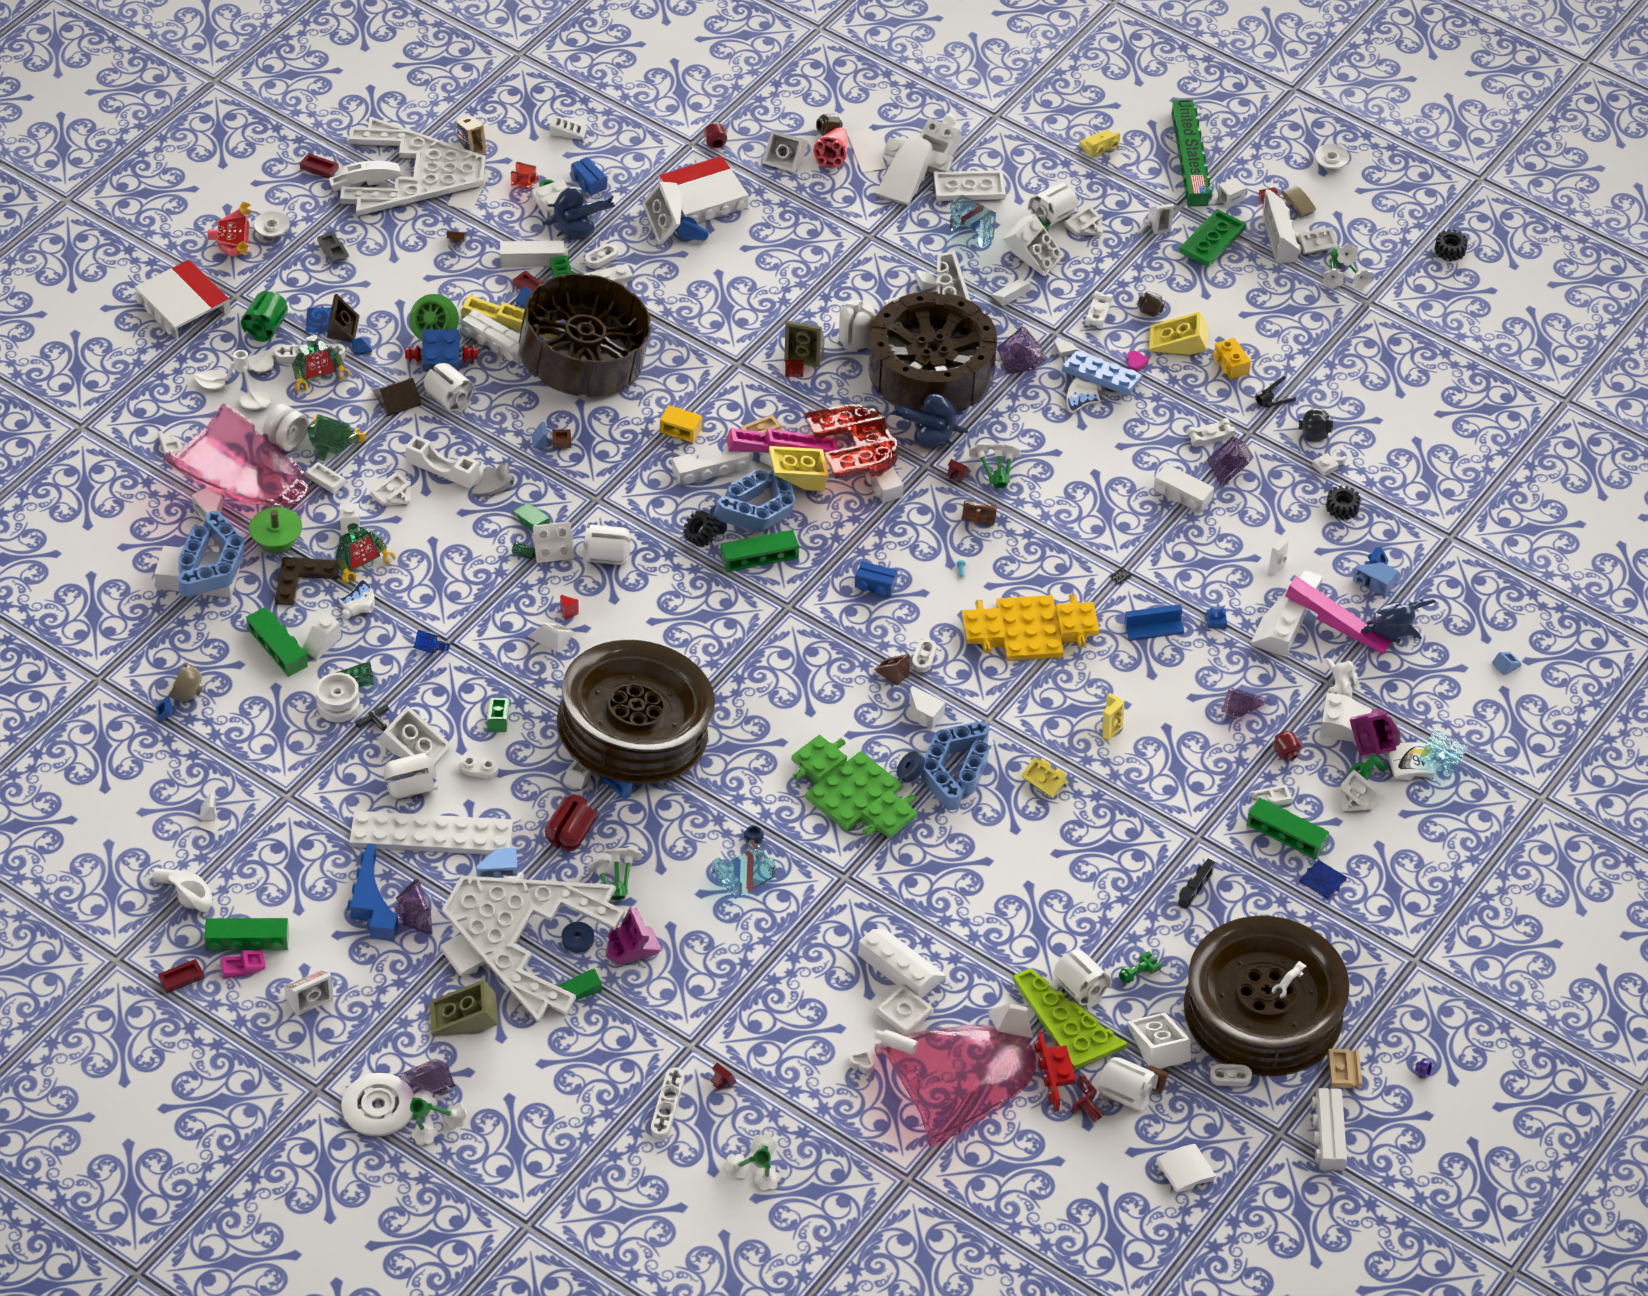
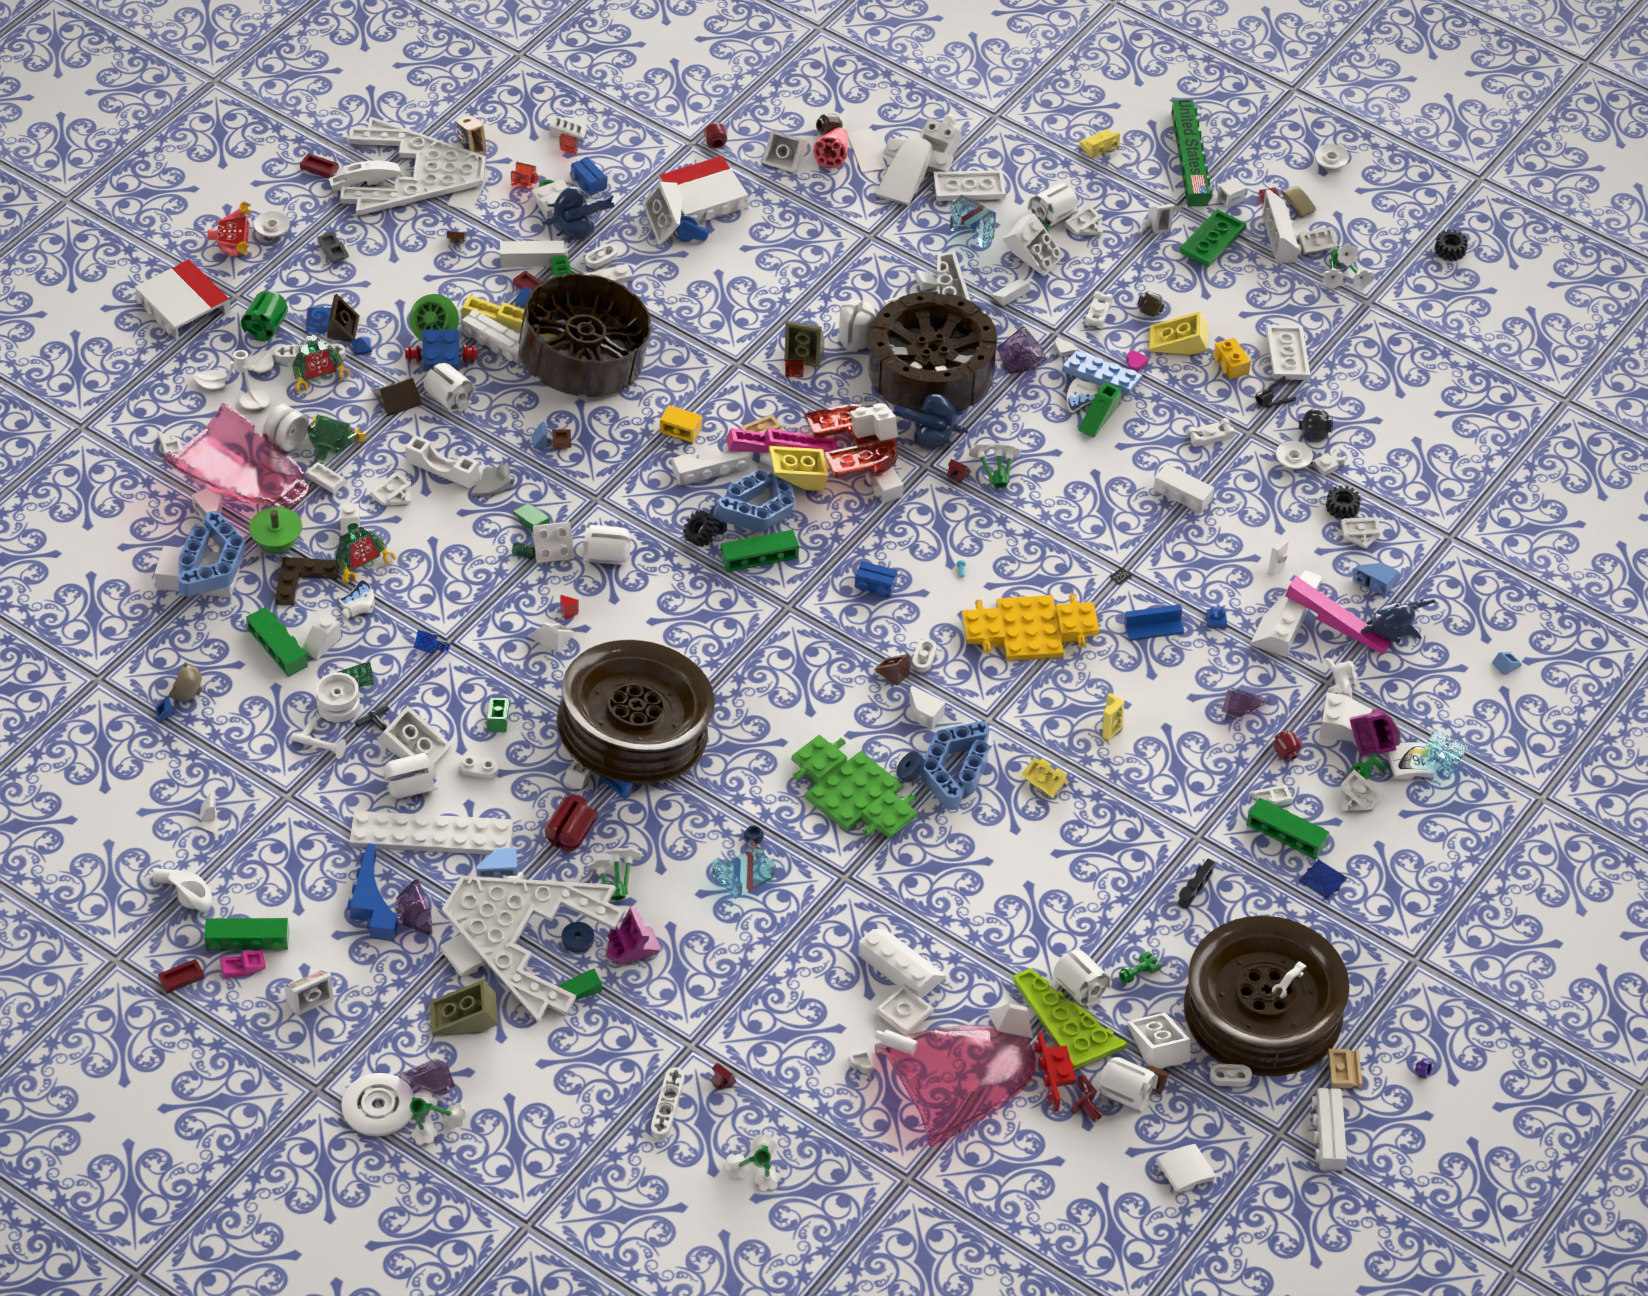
reddish brown hips [961,500,997,526] -> none
clear purple slope [1207,436,1253,486] -> none
blue tile [1365,547,1389,565] -> none
none -> white piece [291,721,346,759]
none -> clear red tile [559,134,578,154]
none -> white brick [850,403,898,441]
none -> green slope [1078,382,1122,437]
none -> white plate [1266,325,1310,380]
none -> white dish [1276,441,1313,469]
none -> white slope [1340,517,1381,549]

